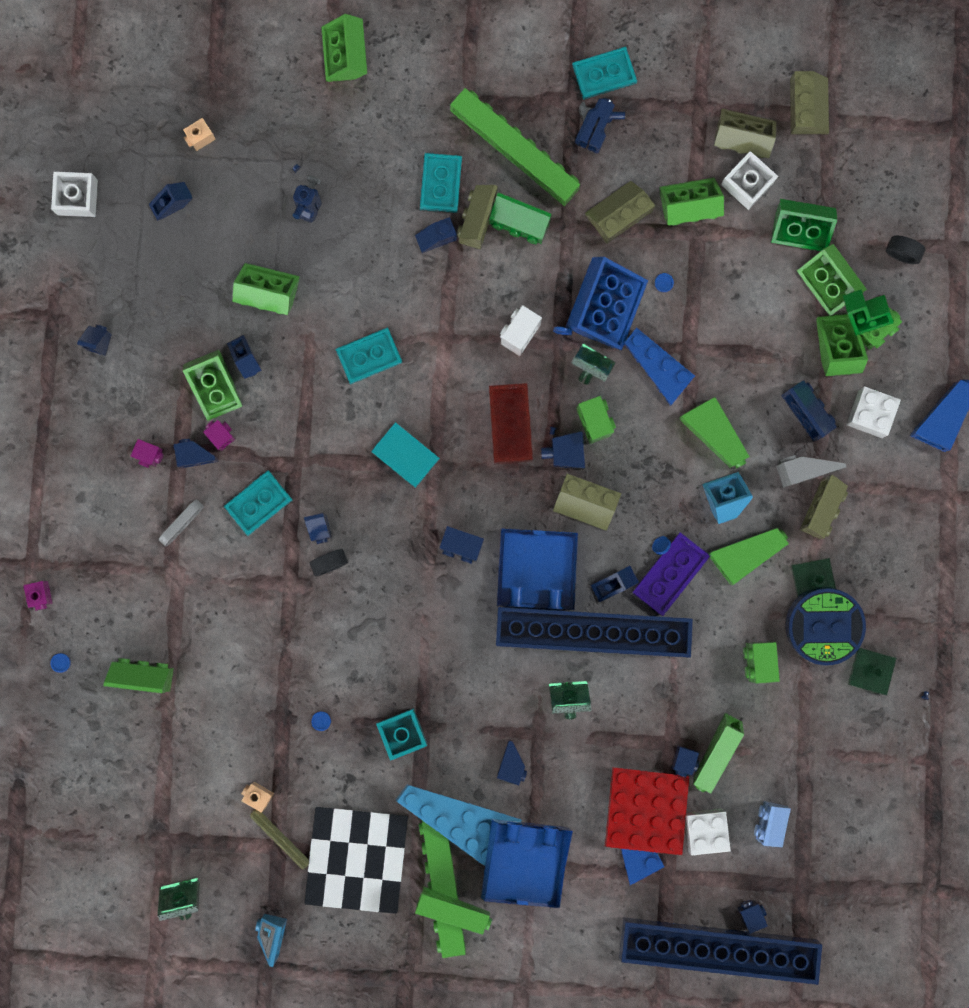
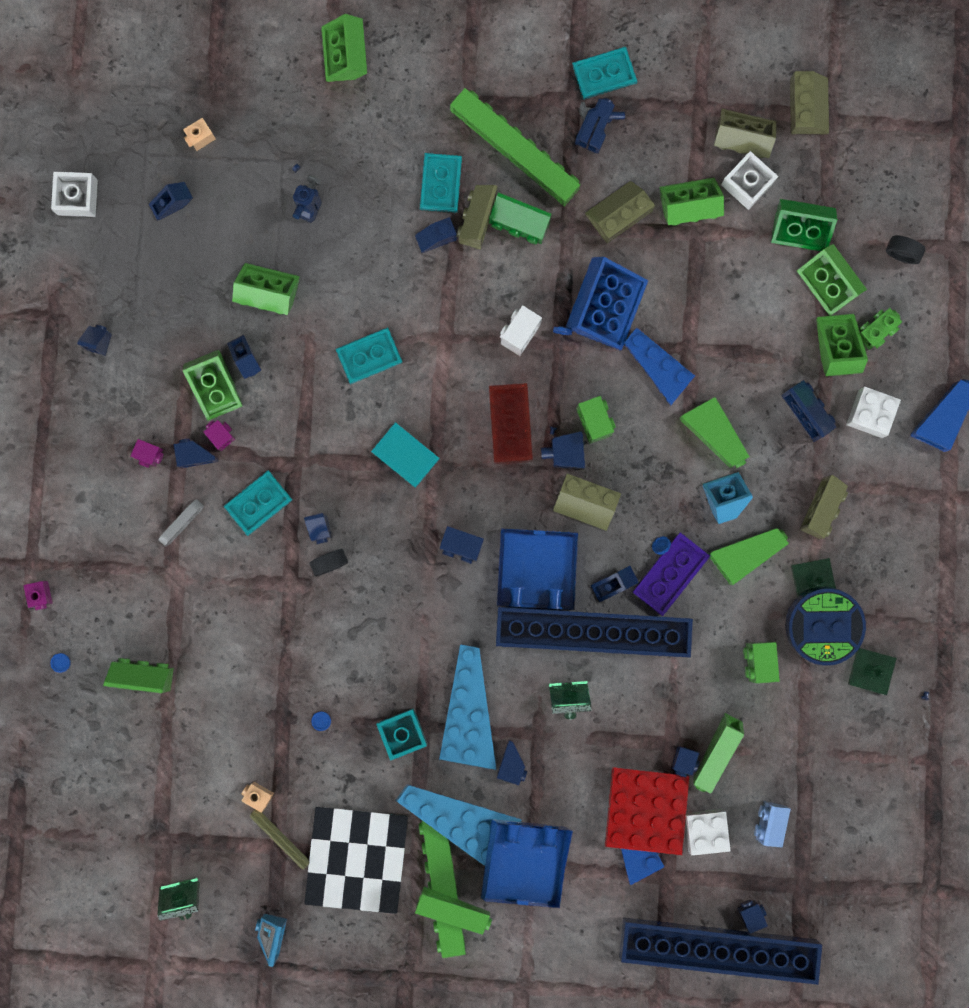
clear green tile [571,344,616,385] -> none
blue piece [655,273,674,293] -> none
light grey slope [776,455,846,488] -> none
green brick [843,289,894,336] -> none
none -> dark azure wing [439,644,496,770]

